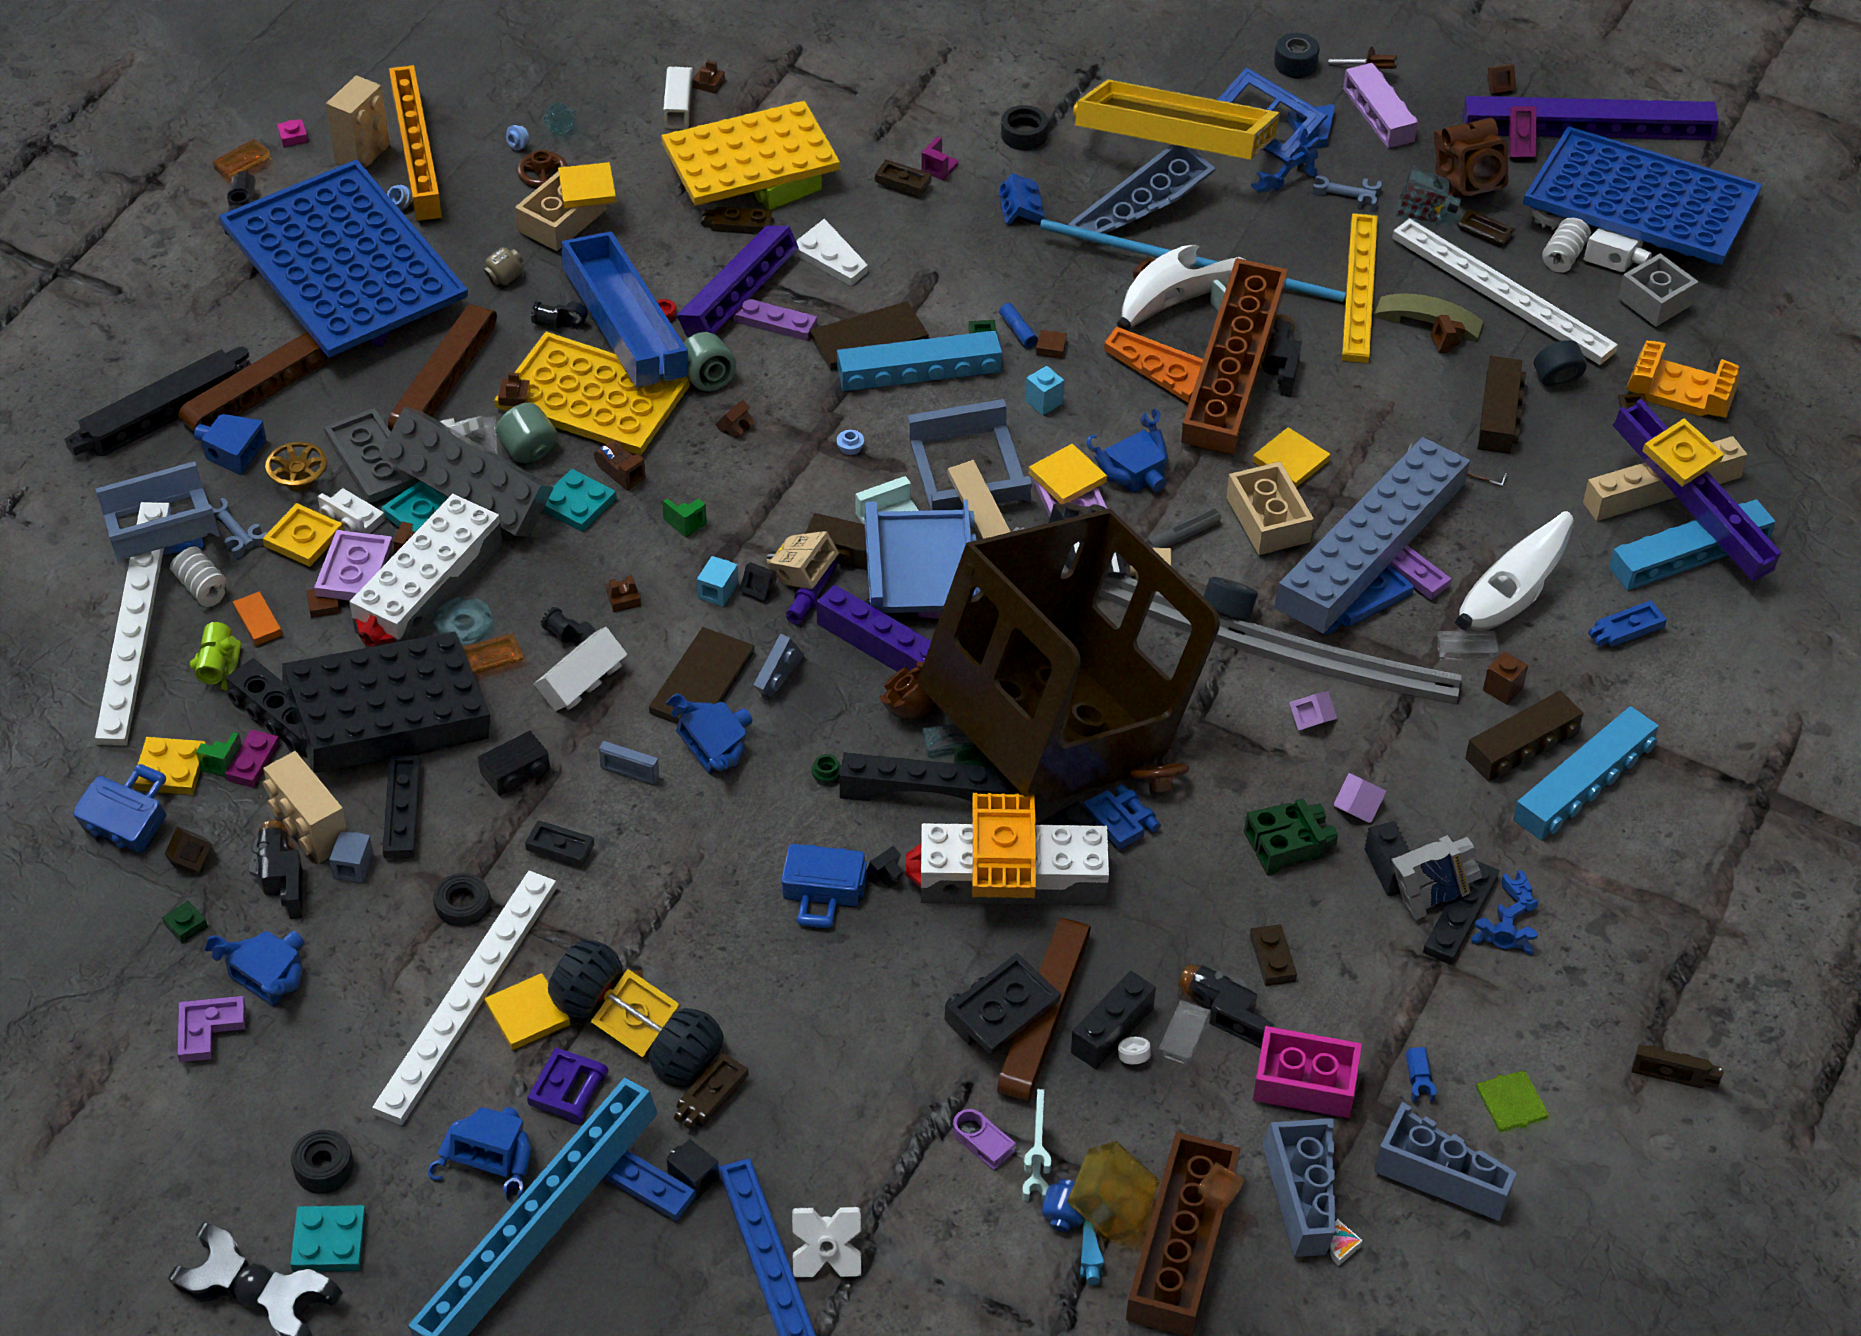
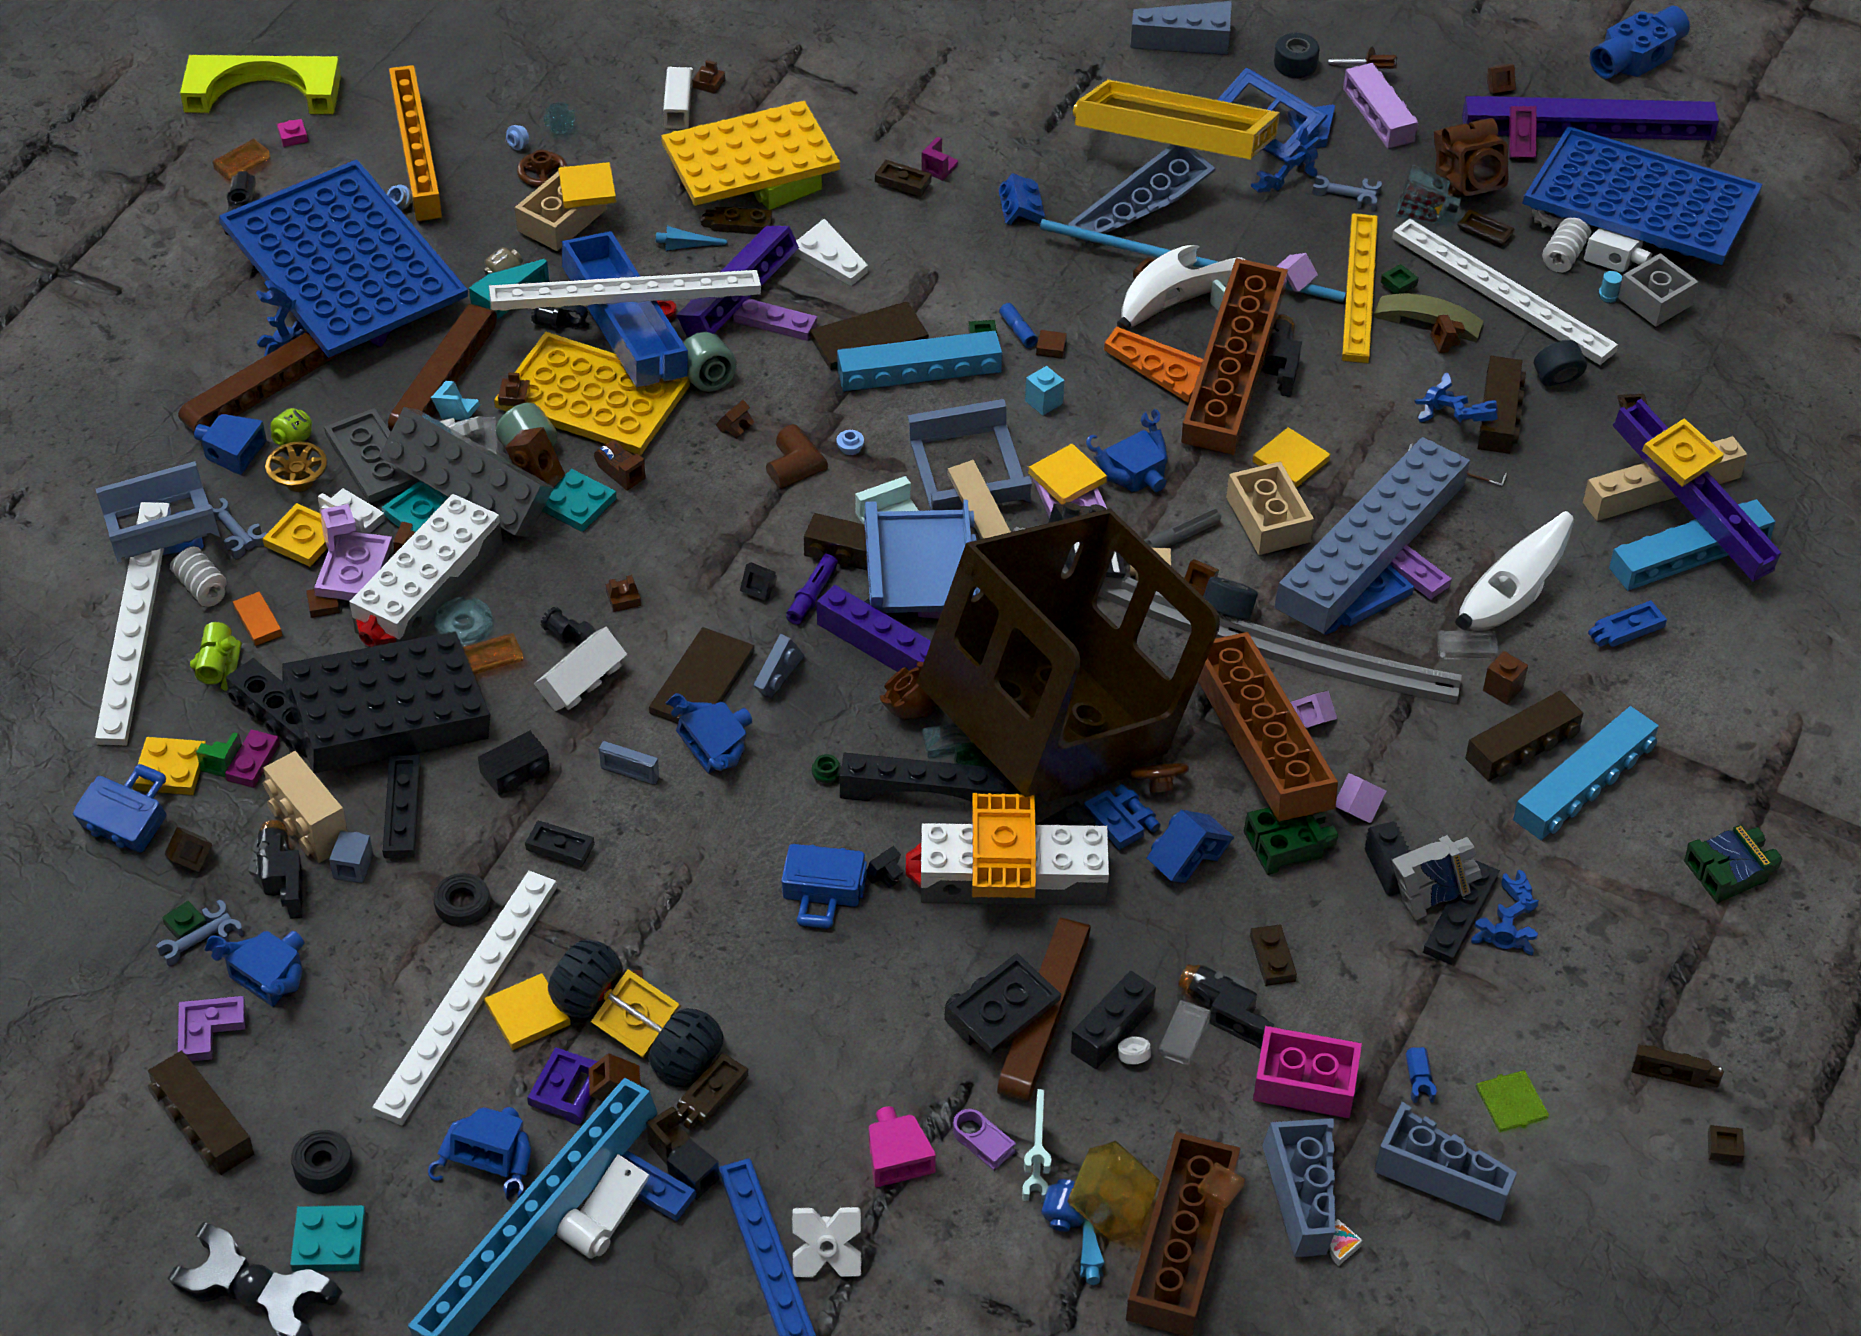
black hinge [65,346,251,456] -> none
tan brick [326,75,390,168] -> none
green panel [662,498,707,537] -> none
medium azure brick [697,556,739,607] -> none
tan torso [767,531,839,589] -> none
black tyre [1001,105,1048,150] -> none
light orange plate [1626,340,1739,418] -> none
none -> dark brown brick [148,1050,255,1176]
none -> sand blue bar [156,900,243,966]
none -> neon yellow arch [180,55,341,114]
none -> blue piece [256,280,307,357]
none -> lime head [270,408,312,449]
none -> lavender panel [320,504,356,552]
none -> medium azure panel [431,381,480,420]
none -> teal slope [469,259,549,319]
none -> white plate [489,270,761,311]
none -> reddish brown brick [505,427,565,487]
none -> white door [557,1154,651,1258]
none -> reddish brown brick [589,1053,641,1101]
none -> dark brown panel [646,1106,693,1165]
none -> dark azure piece [656,226,728,251]
none -> reddish brown brick [766,424,828,489]
none -> dark pink torso [869,1106,936,1188]
none -> sand blue wedge [1130,1,1232,55]
none -> blue brick [1146,809,1234,883]
none -> reddish brown tile [1184,559,1219,596]
none -> dark orange brick [1198,632,1338,822]
none -> lavender panel [1277,253,1318,292]
none -> dark green plate [1381,264,1419,294]
none -> blue piece [1415,373,1498,423]
none -> blue brick [1590,6,1690,79]
none -> medium azure piece [1599,271,1622,303]
none -> dark green hips [1684,824,1782,904]
none -> dark brown plate [1708,1125,1744,1163]

